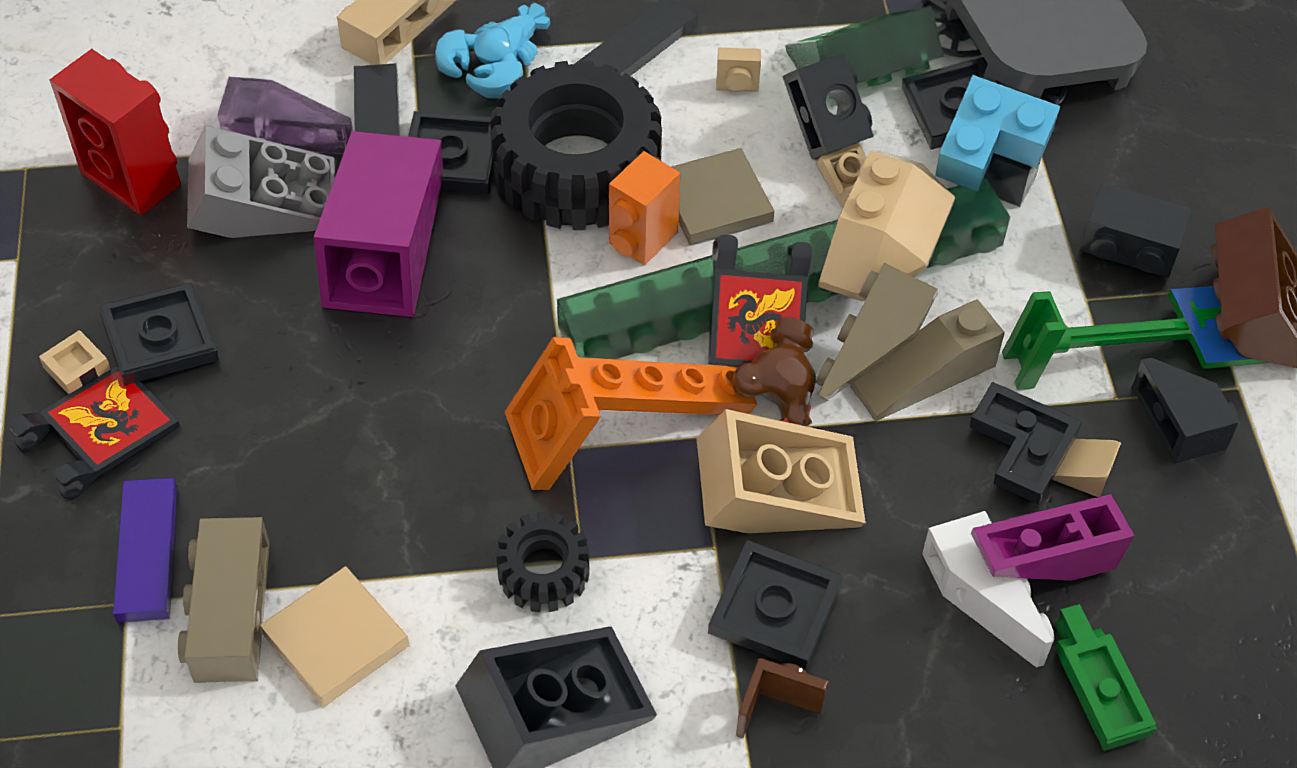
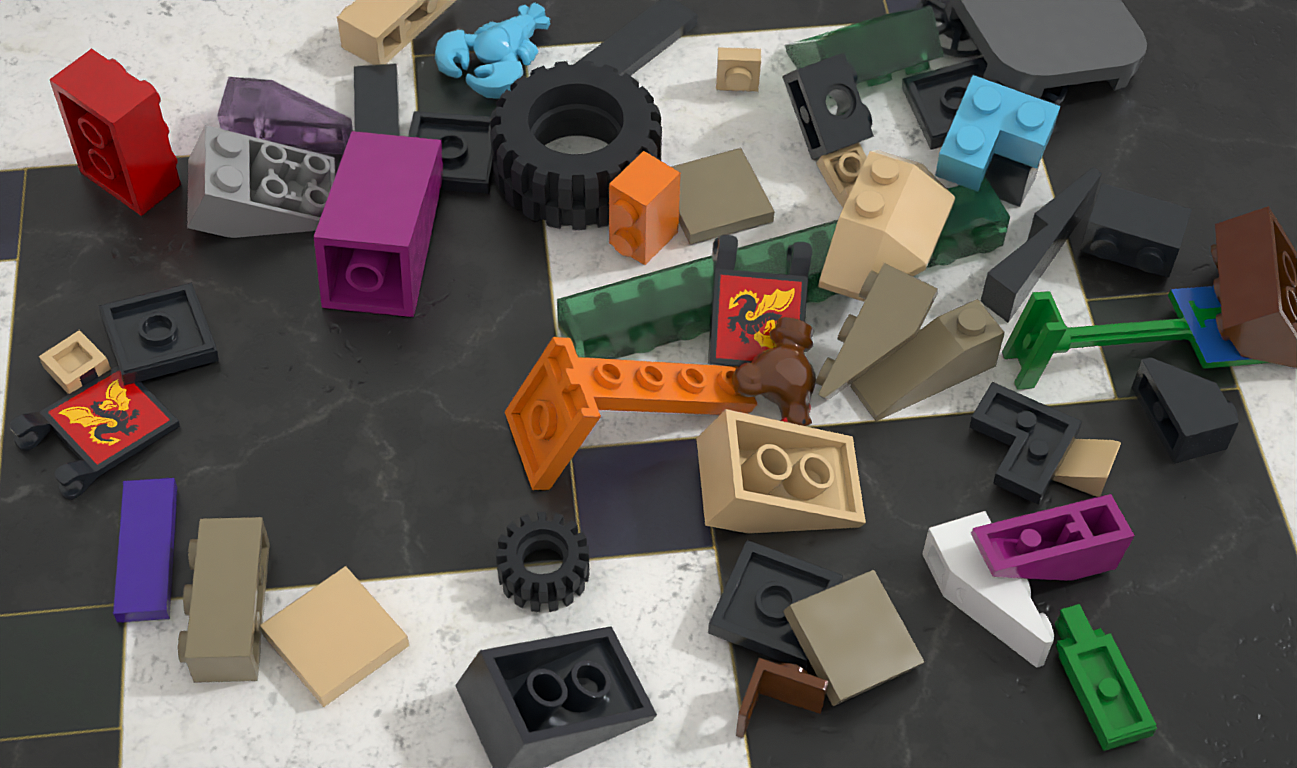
none -> dark tan tile [783,570,924,706]
none -> black slope [980,167,1102,323]

